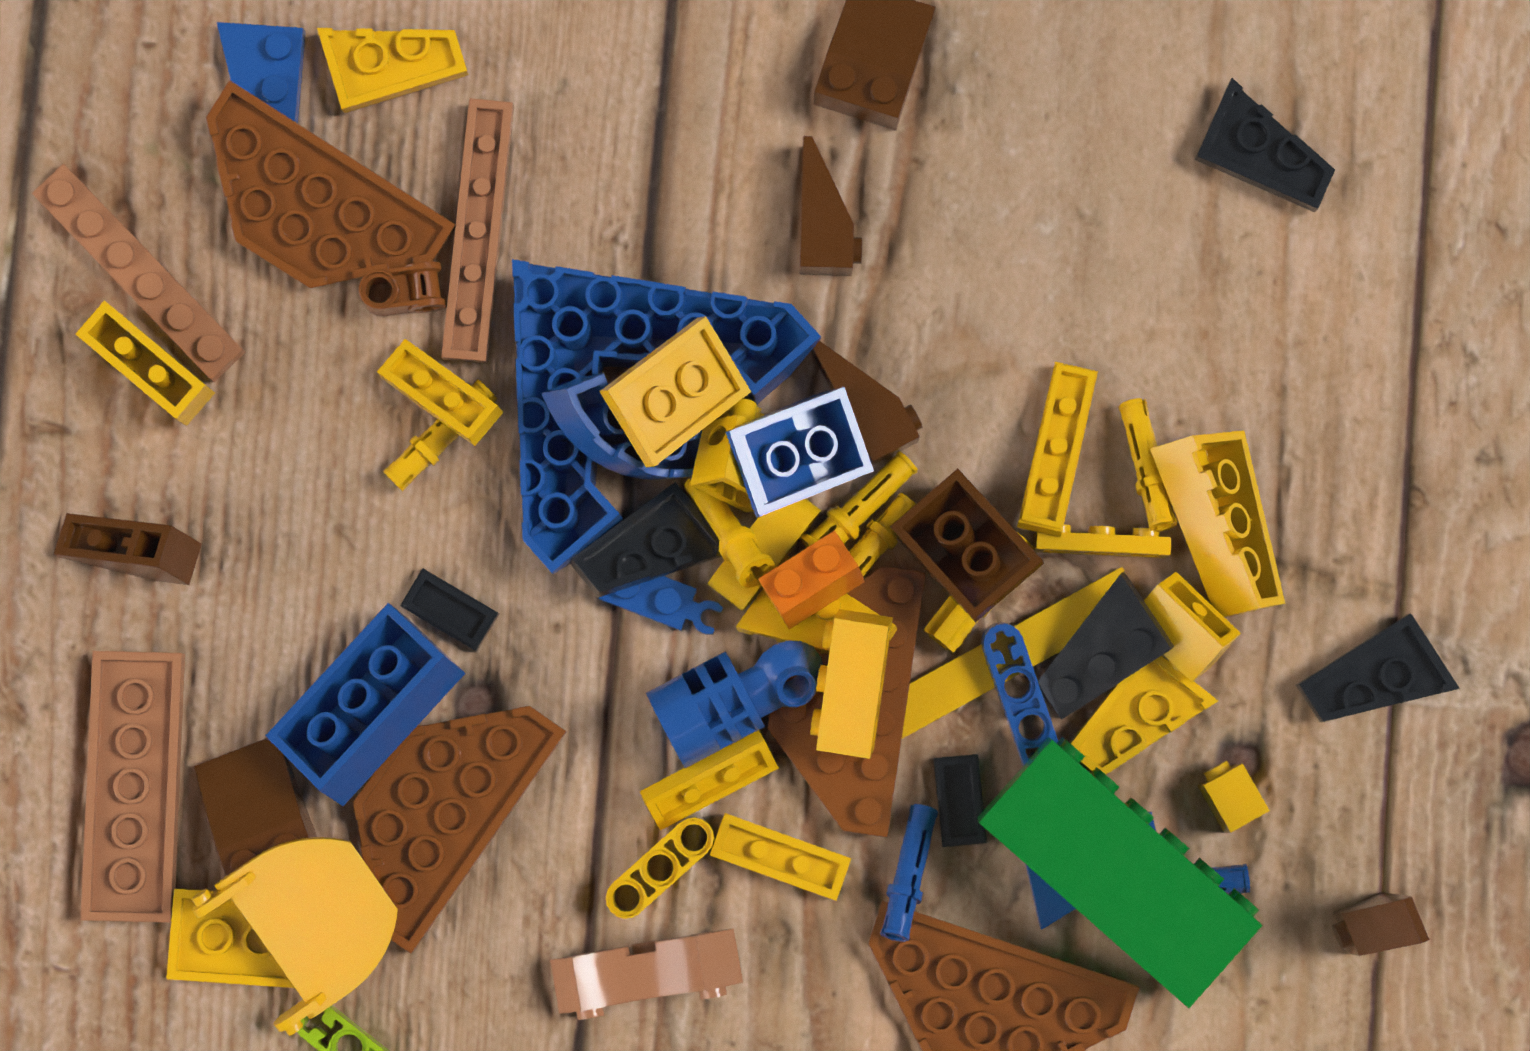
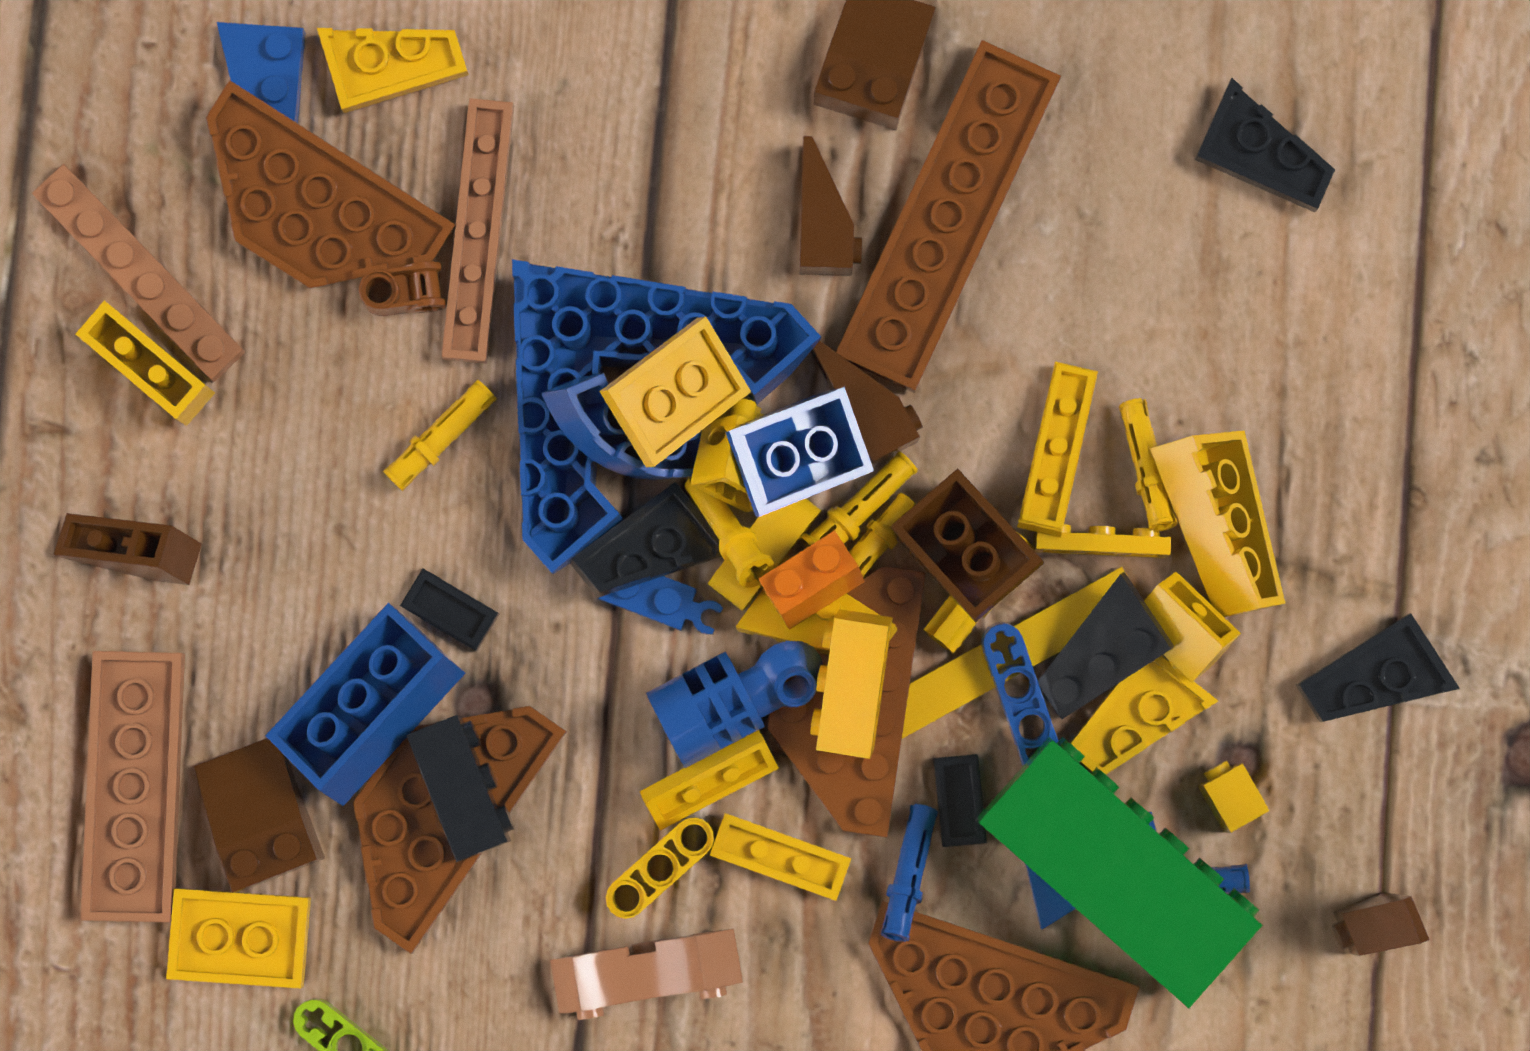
yellow piece [192,837,398,1036] -> none
yellow plate [377,339,503,446] -> none
none -> black brick [406,715,515,862]
none -> dark orange plate [836,40,1061,393]

